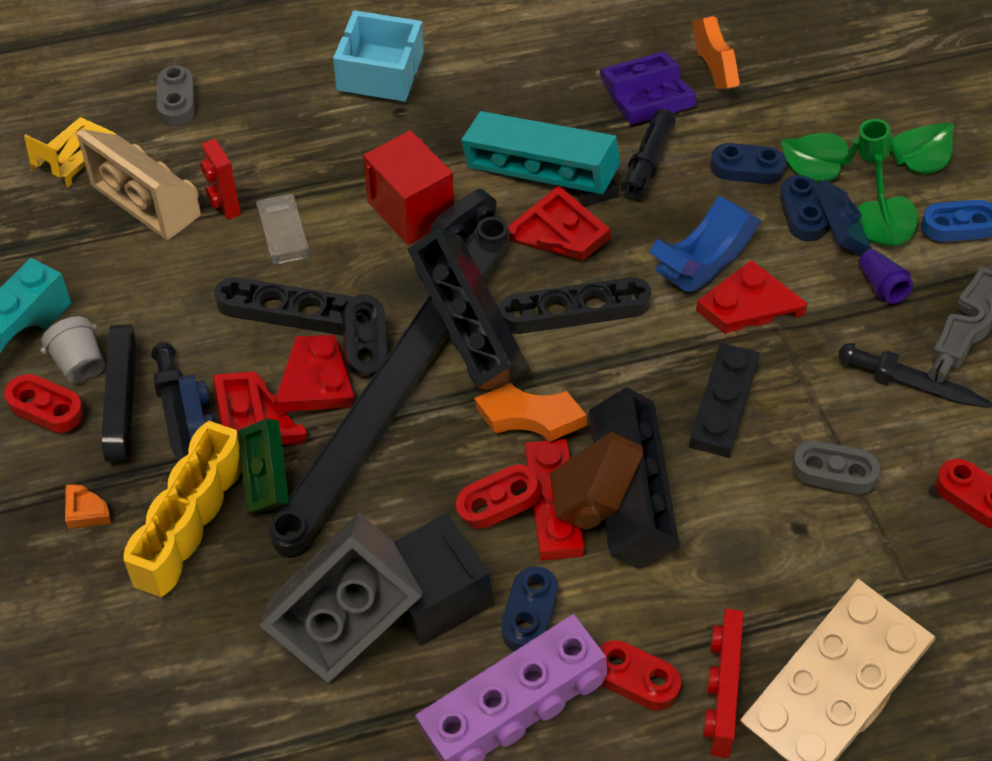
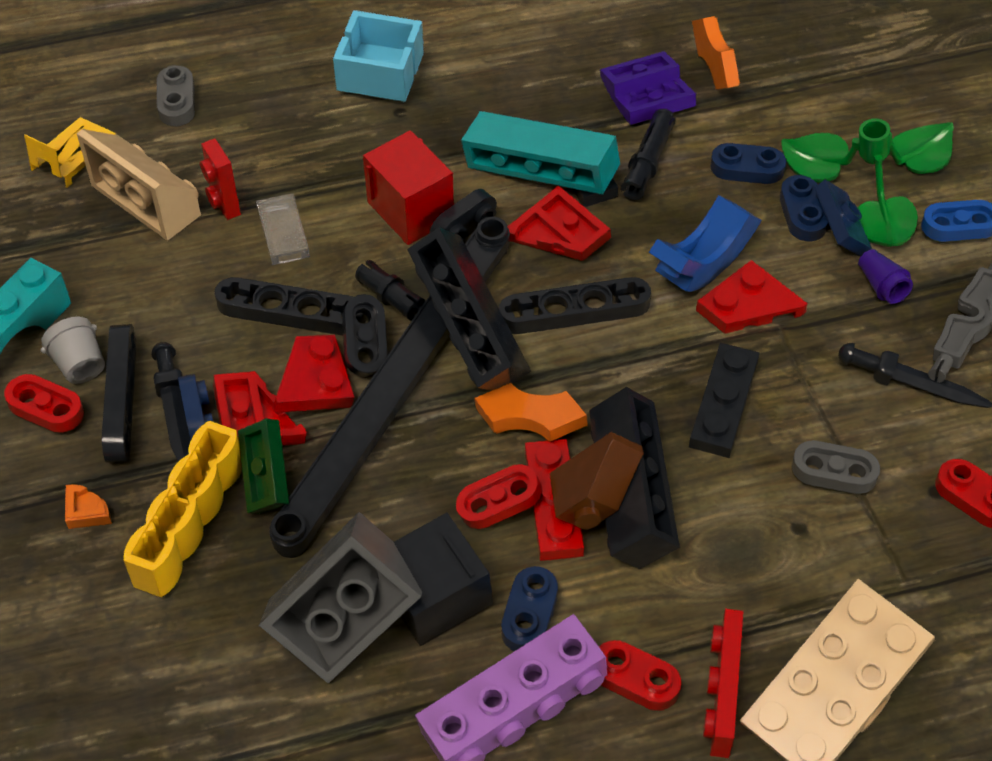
none -> black pin [355,260,426,321]

